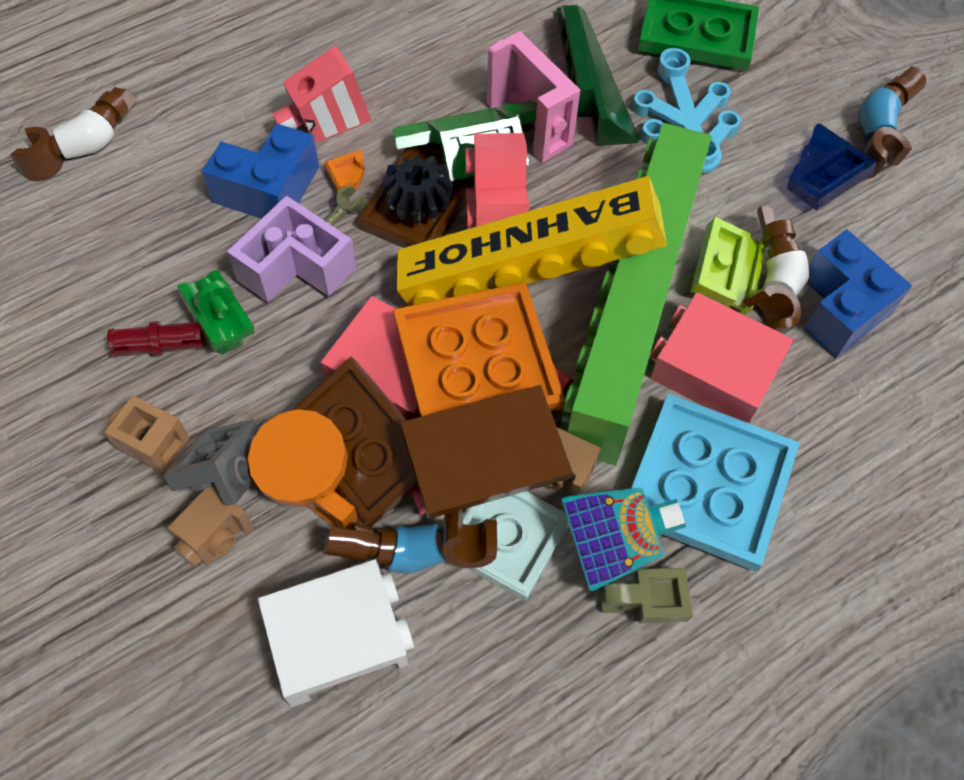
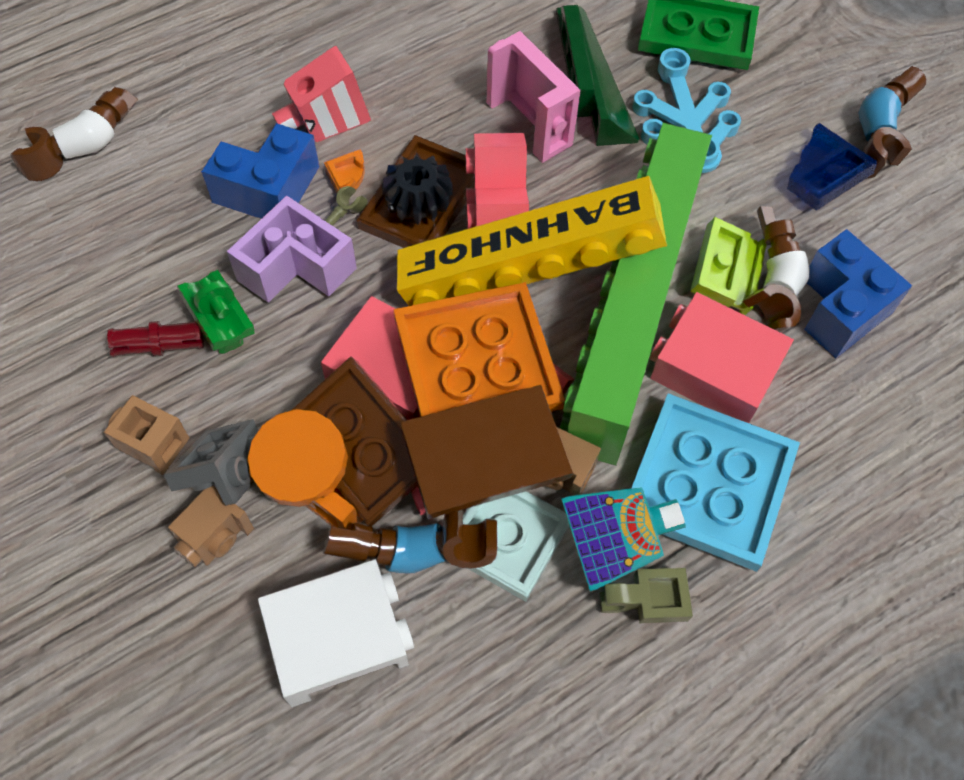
green plate [392,101,537,182] -> none

